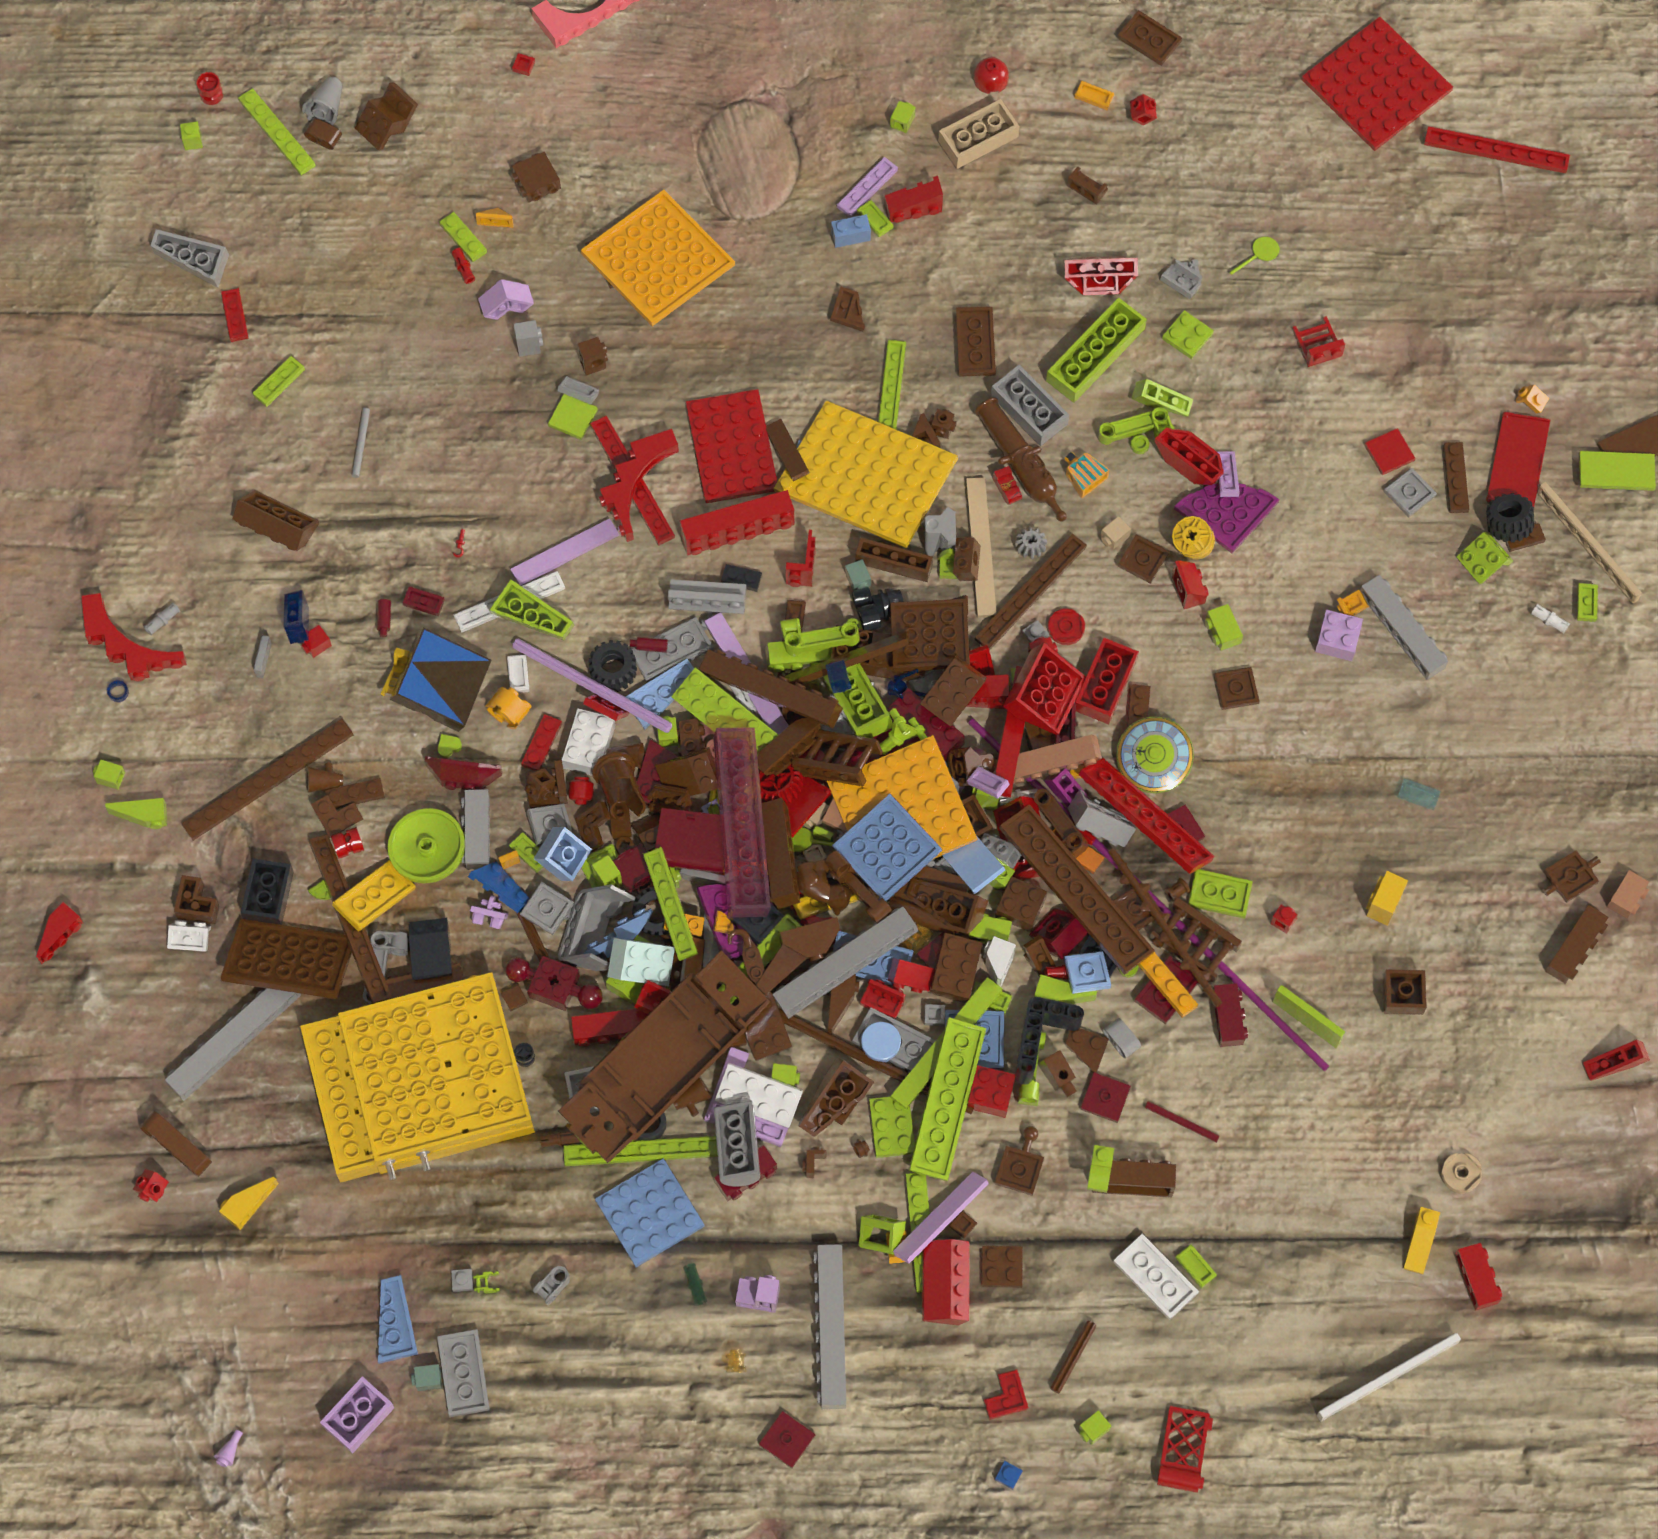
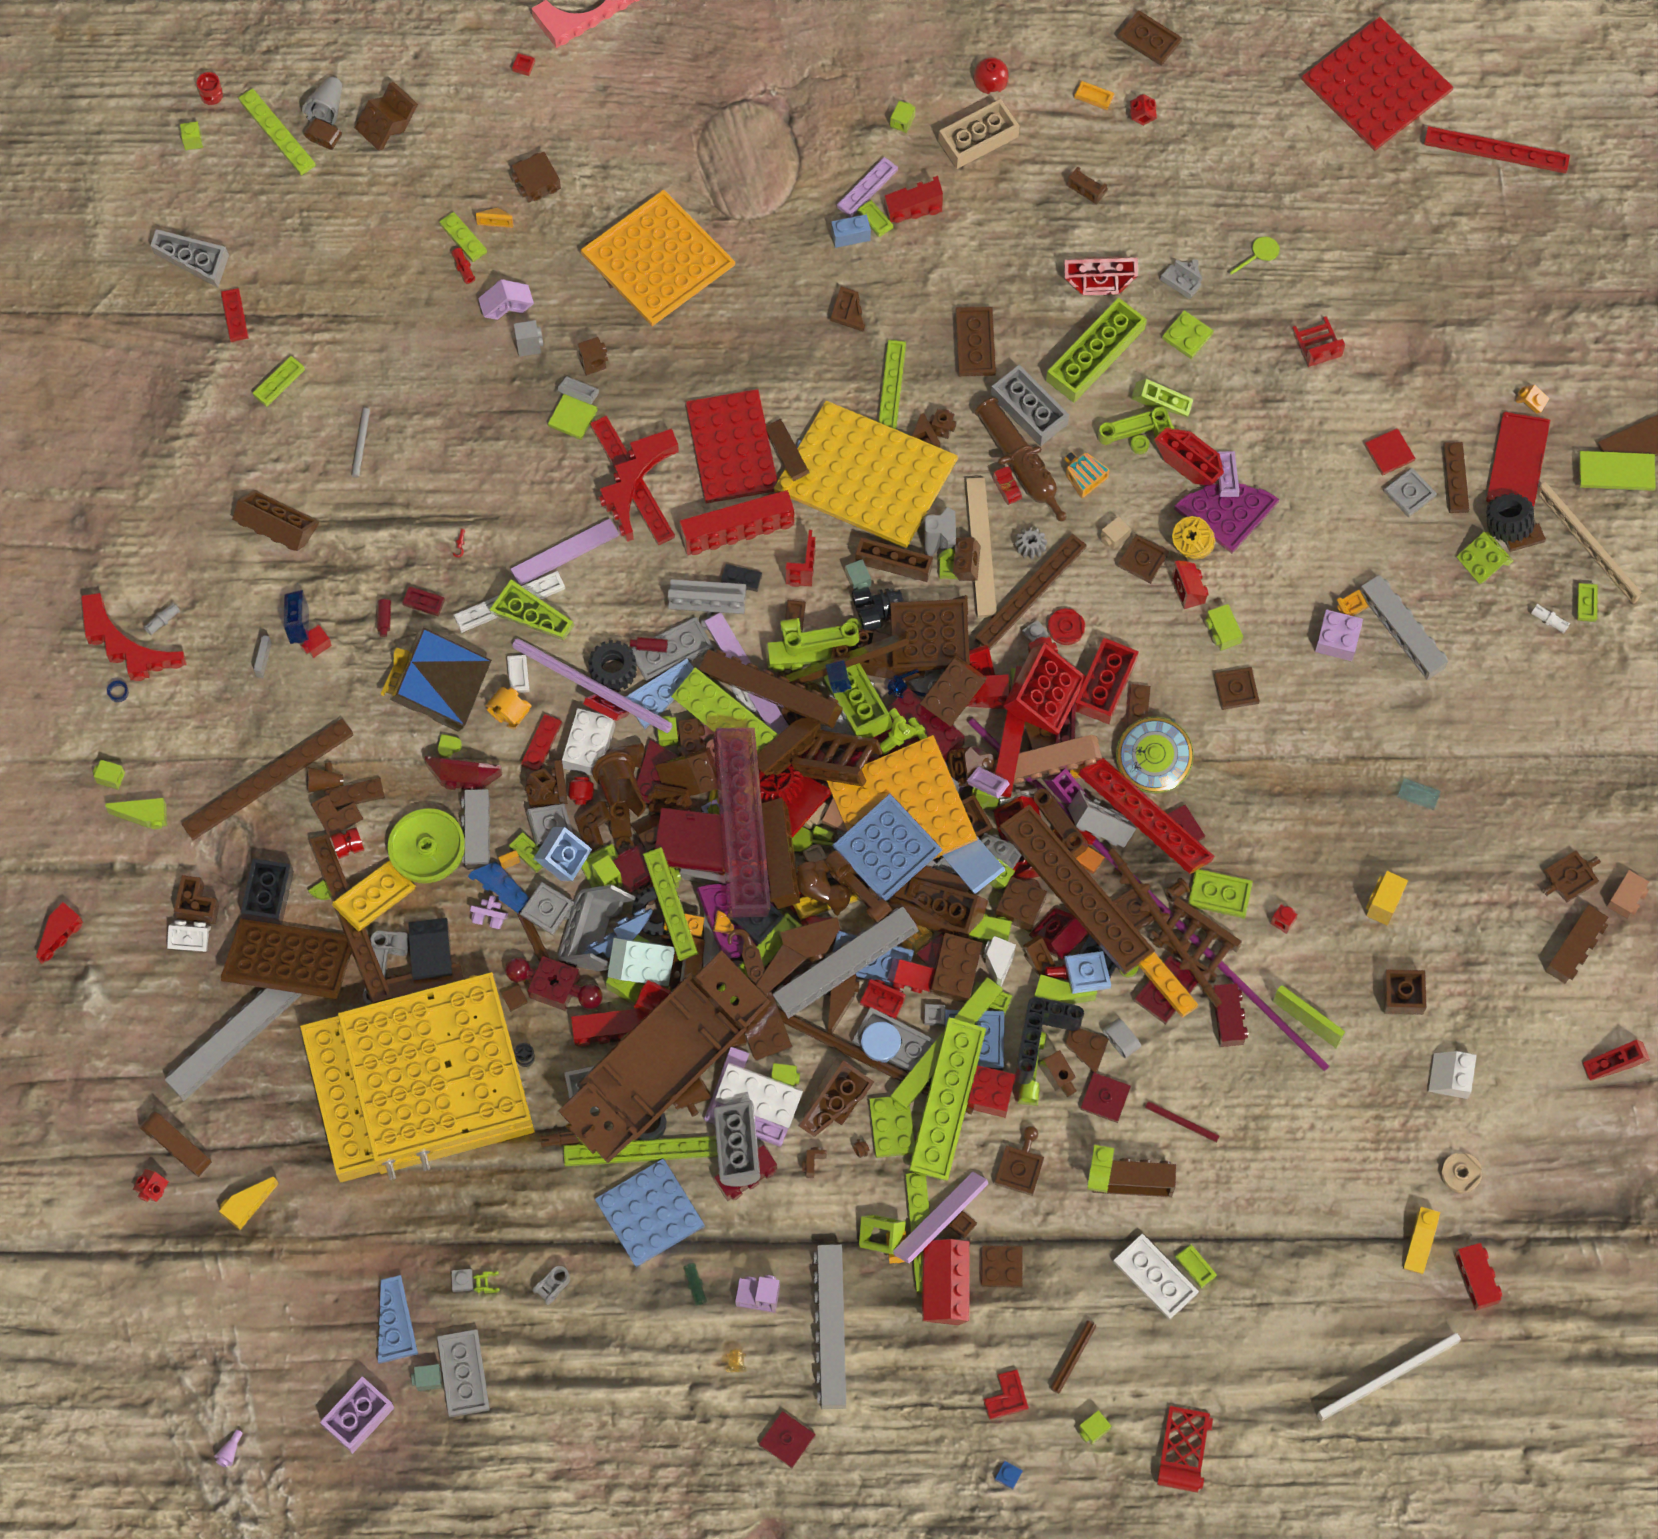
none -> white slope [1428,1051,1476,1099]

